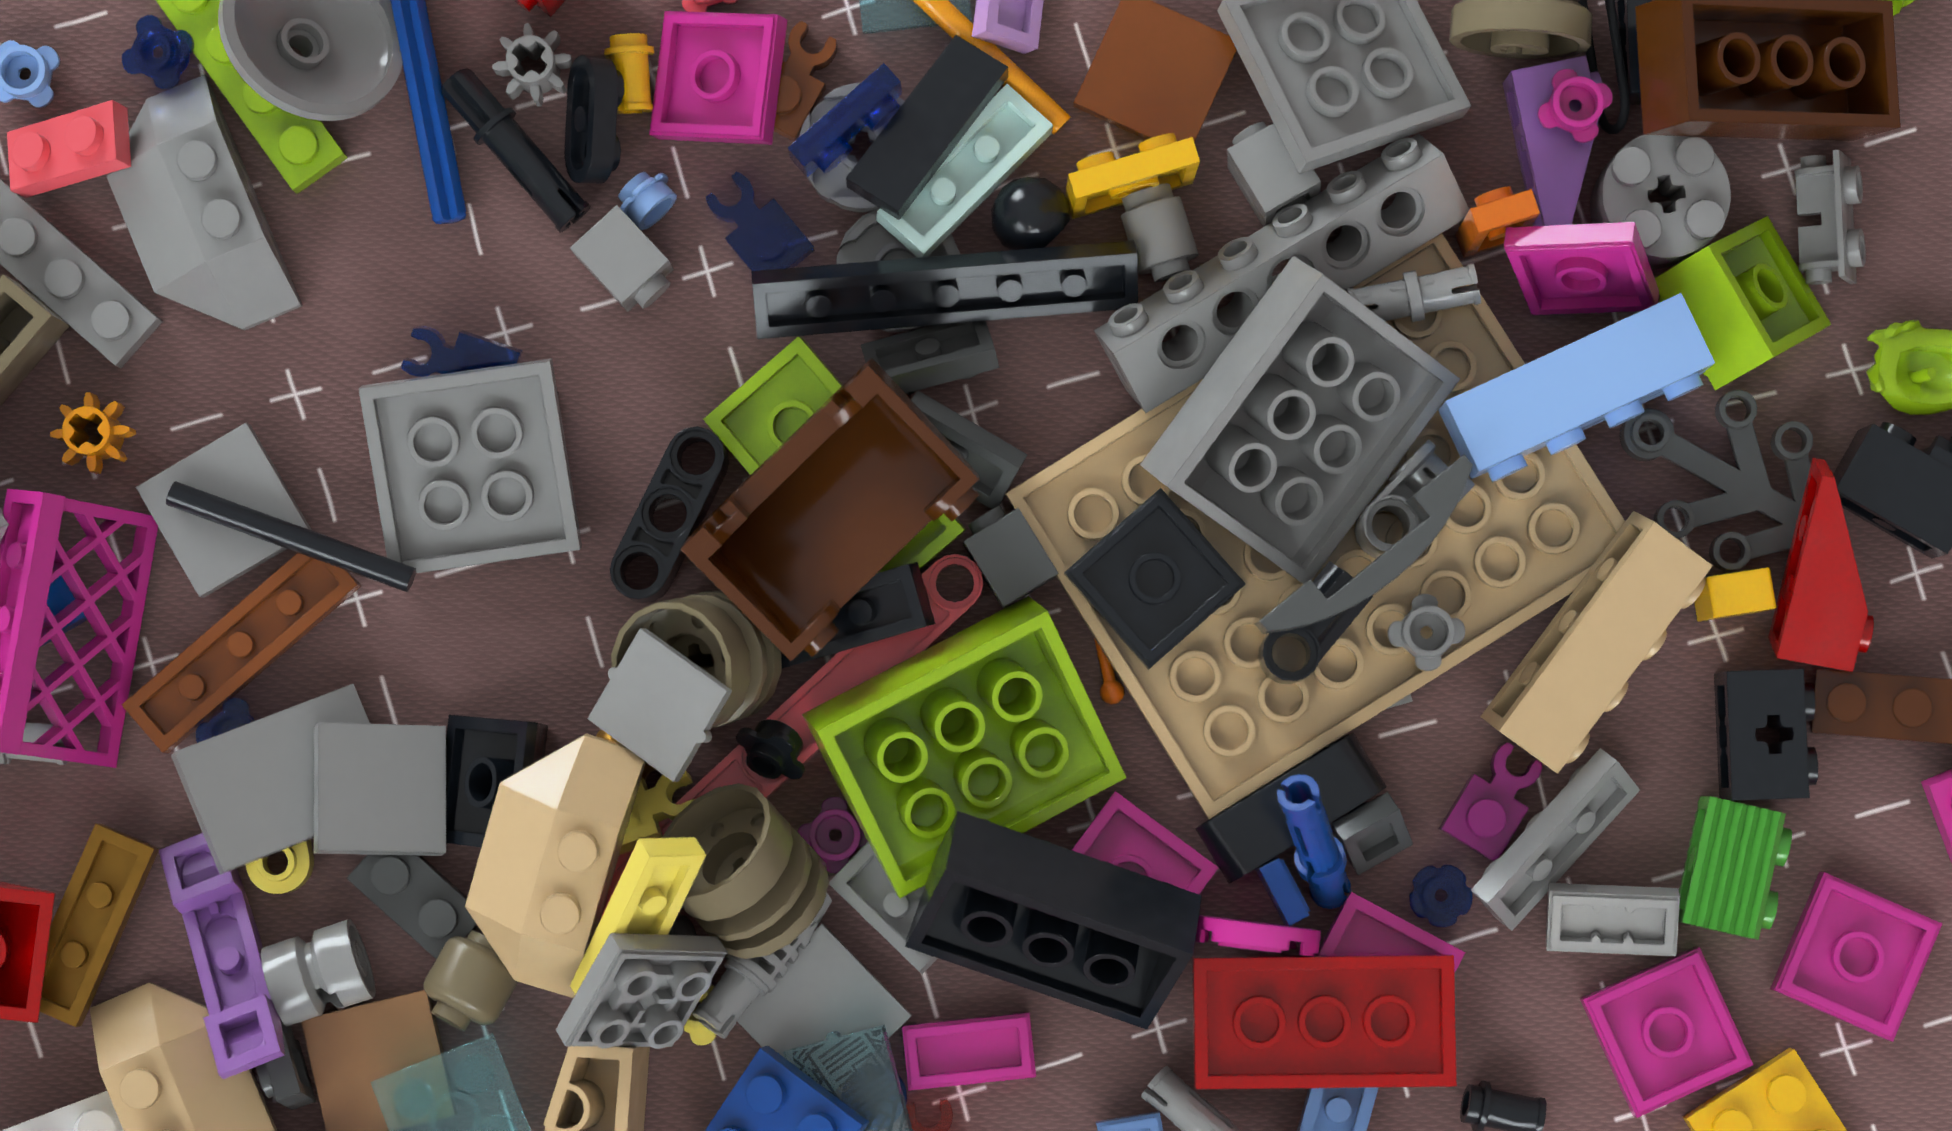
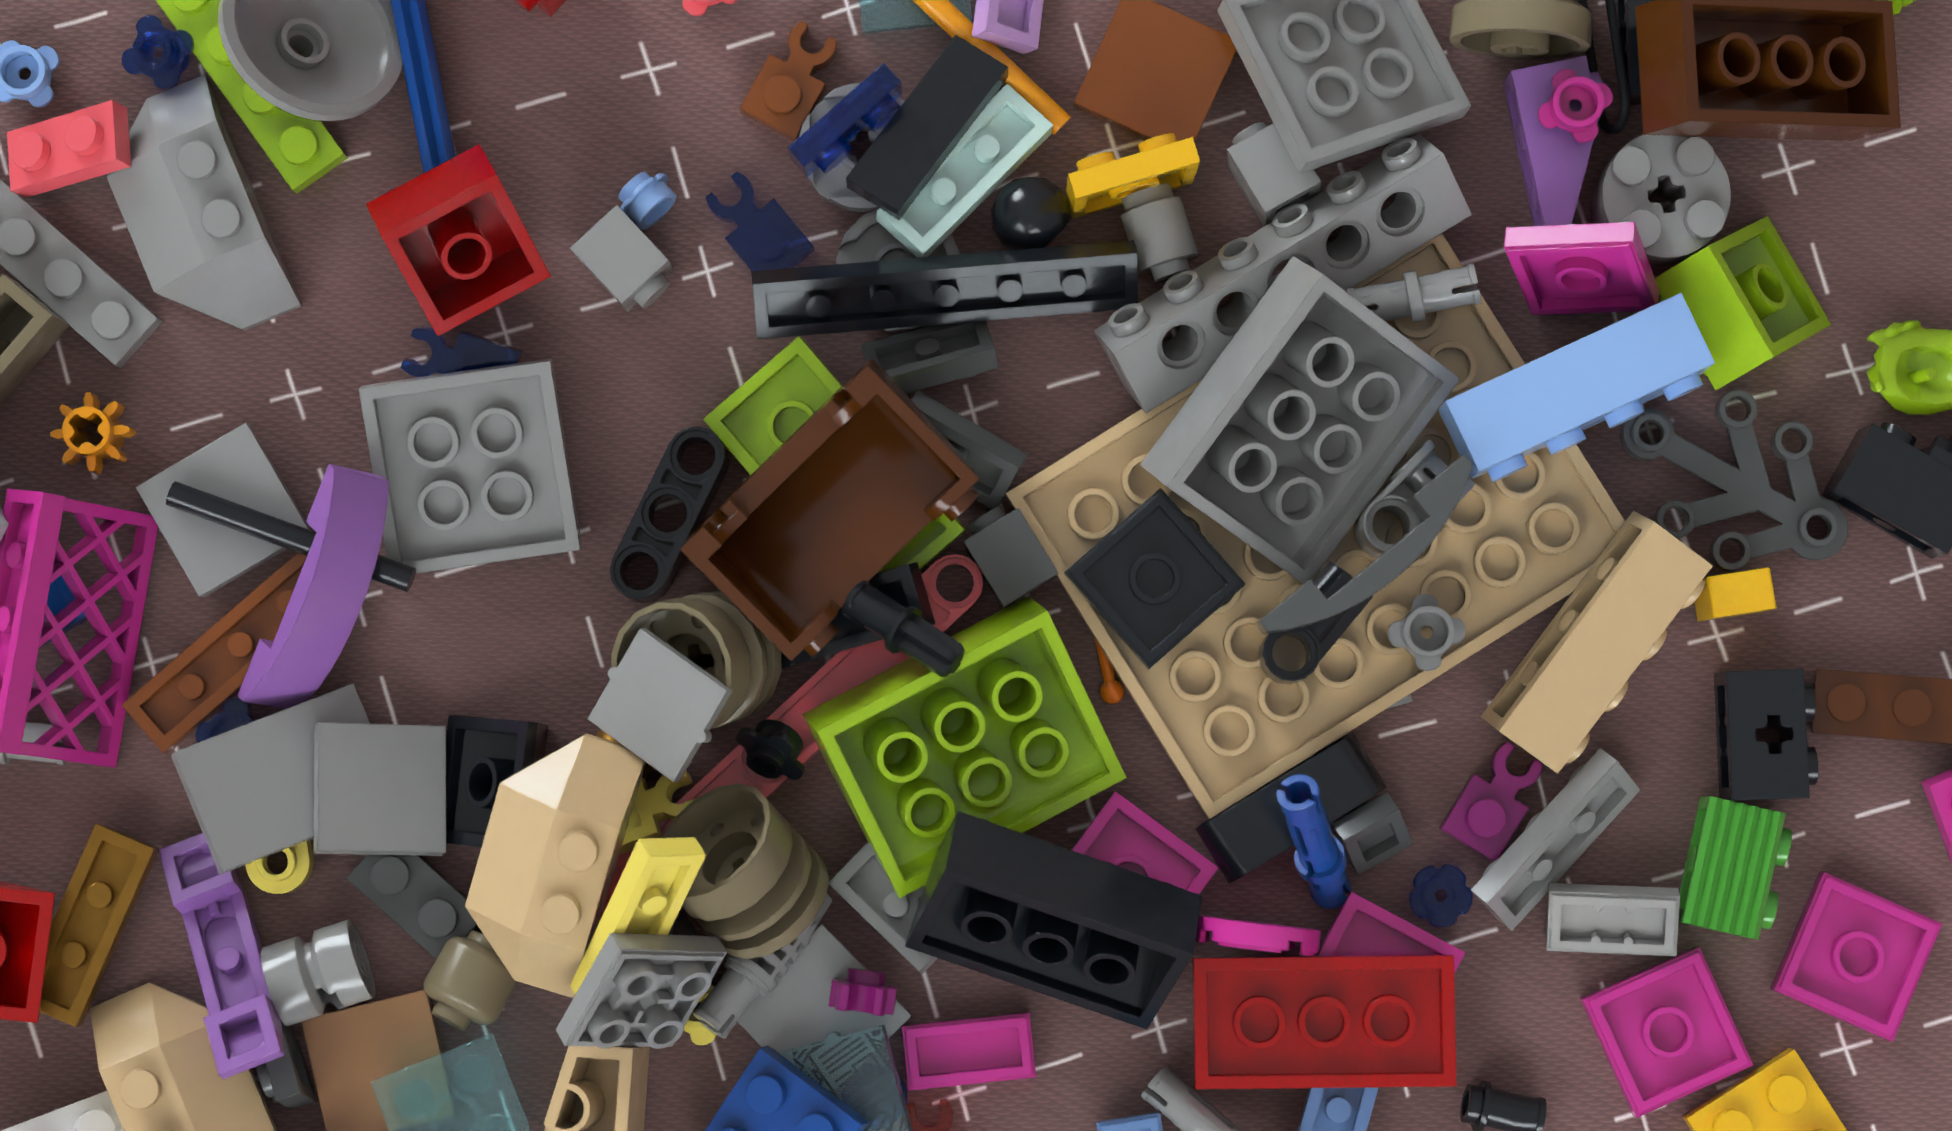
black axle [441,68,590,233] -> none
light grey gear [492,23,574,107] -> none
black plate [564,55,624,184] -> none
yellow pin [604,33,654,114] -> none
dark pink plate [649,11,788,145] -> none
magenta plate [798,797,868,874] -> none
blue tile [1255,858,1310,926] -> none
orange plate [1455,186,1540,258] -> none
red slope [1768,458,1874,672] -> none
light grey hinge [1794,150,1866,285] -> none
none -> medium lavender slope [238,464,389,709]
none -> red brick [366,144,551,337]
none -> magenta plate [828,968,898,1016]
none -> black axle [842,580,965,677]

